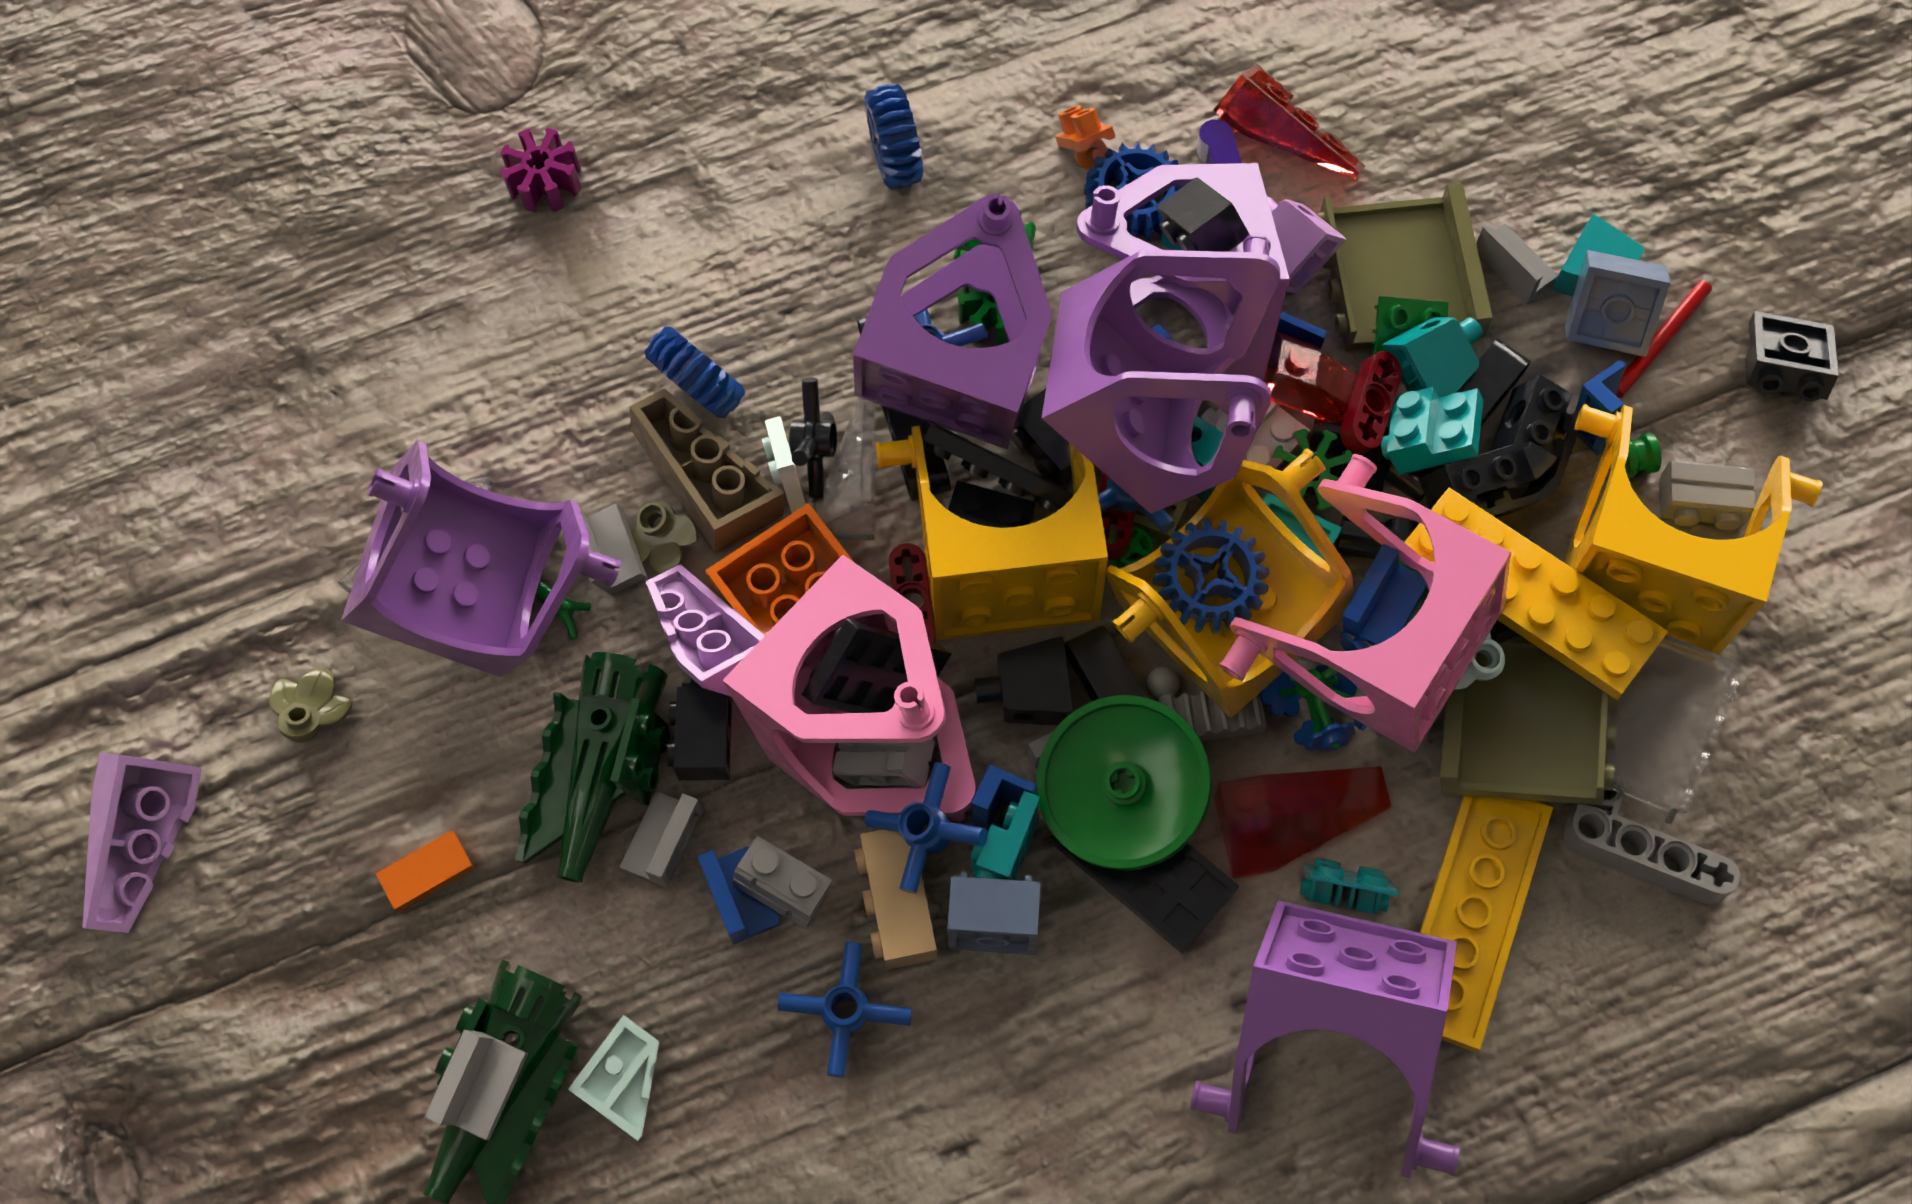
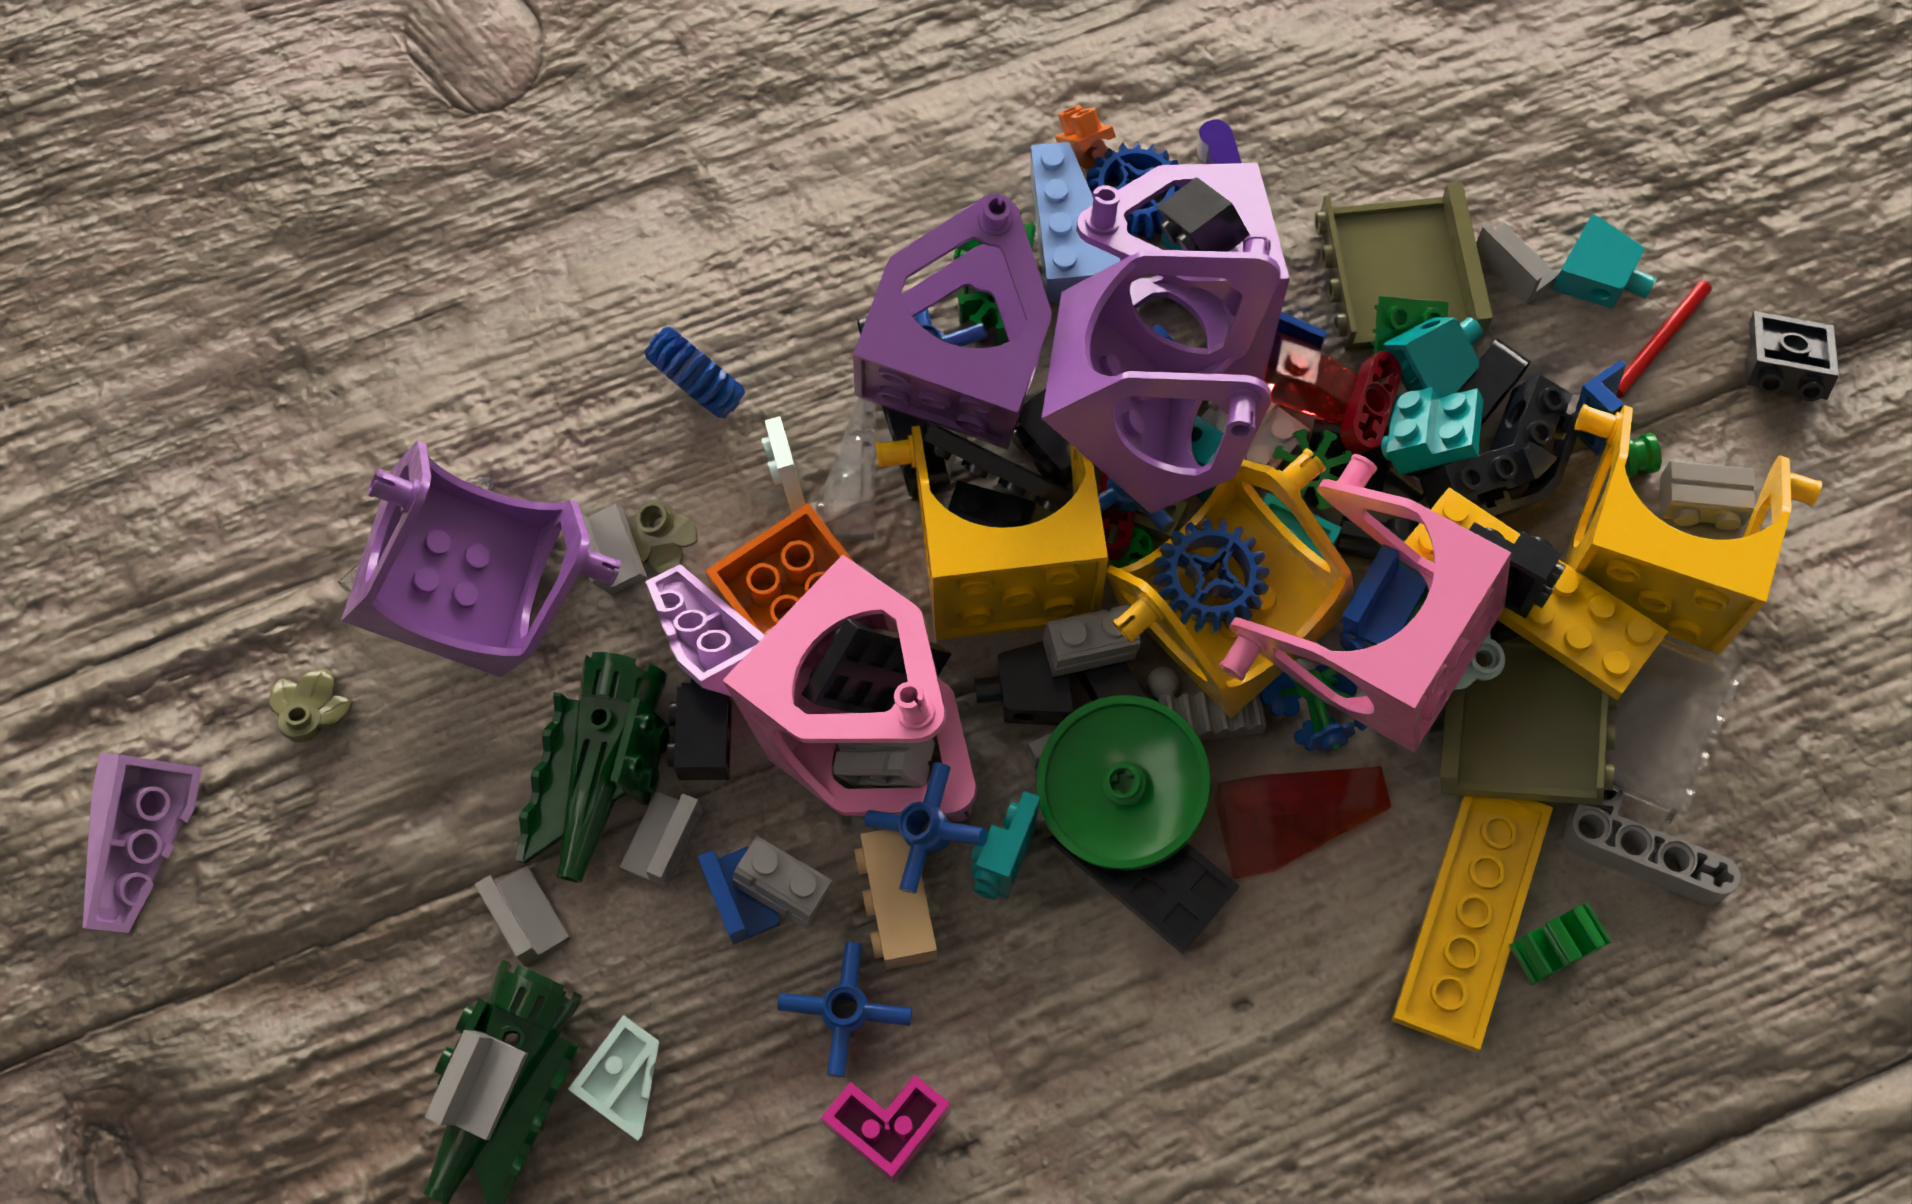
orange tile [375,830,475,913] -> none
magenta gear [500,128,581,213] -> none
green bar [535,582,591,640] -> none
dark tan wedge [630,388,785,552] -> none
black bar [789,377,837,499] -> none
blue gear [864,84,924,189] -> none
dark red beam [889,543,936,644] -> none
sand blue container [947,871,1041,955] -> none
blue panel [971,764,1038,834] -> none
medium lavender piece [1190,901,1460,1178] -> none
clear red wedge [1213,64,1365,179] -> none
lavender torso [1267,197,1346,294] -> none
teal hinge [1299,858,1399,915] -> none
sand blue container [1565,250,1671,357] -> none
none -> light grey panel [474,866,571,966]
none -> dark pink brick [821,1074,951,1183]
none -> light blue wedge [1030,142,1120,303]
none -> light grey brick [1042,604,1140,677]
none -> black plate [1469,522,1566,619]
none -> green gear [1509,902,1612,985]

